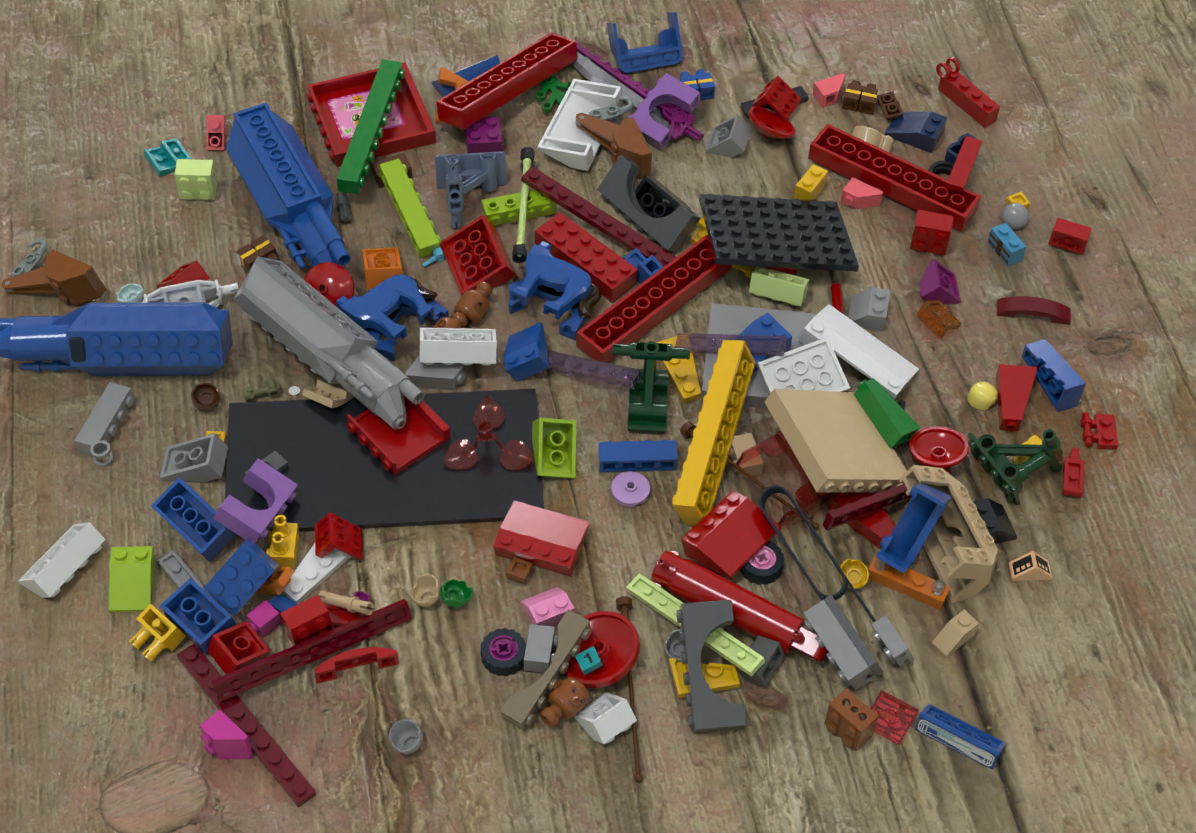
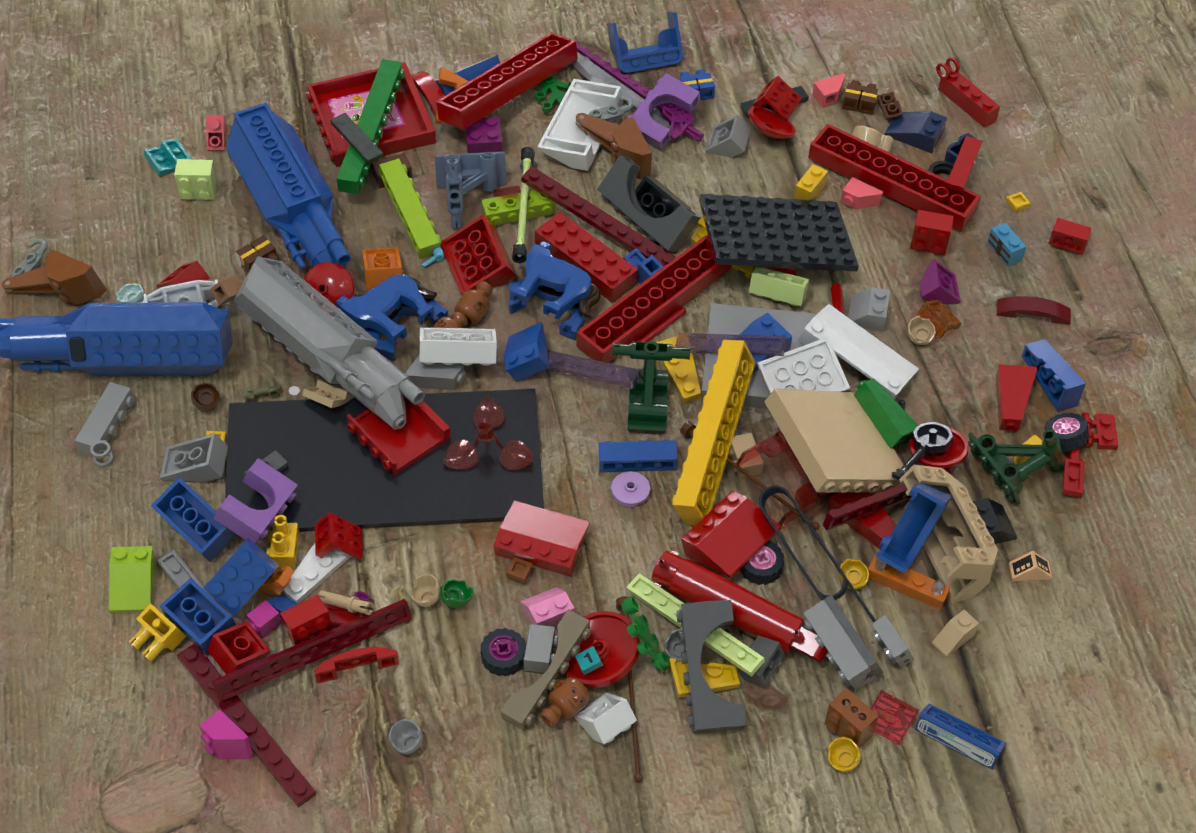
white slope [18,522,106,598] -> none
dark grey axle [336,192,351,223] -> none
lime slope [532,418,576,479] -> none
light yellow hair [967,381,998,411] -> none
light grey hair [1000,203,1029,230] -> none
none -> medium nougat brick [210,276,241,305]
none -> pearl dark grey tile [330,113,383,165]
none -> red slope [411,71,444,117]
none -> clear red tile [493,186,521,197]
none -> green plant [621,596,670,672]
none -> red bar [637,307,686,343]
none -> yellow hair [828,737,861,773]
none -> black piece [892,422,953,480]
none -> tan hair [907,316,936,345]
none -> black wheel [1045,413,1089,451]

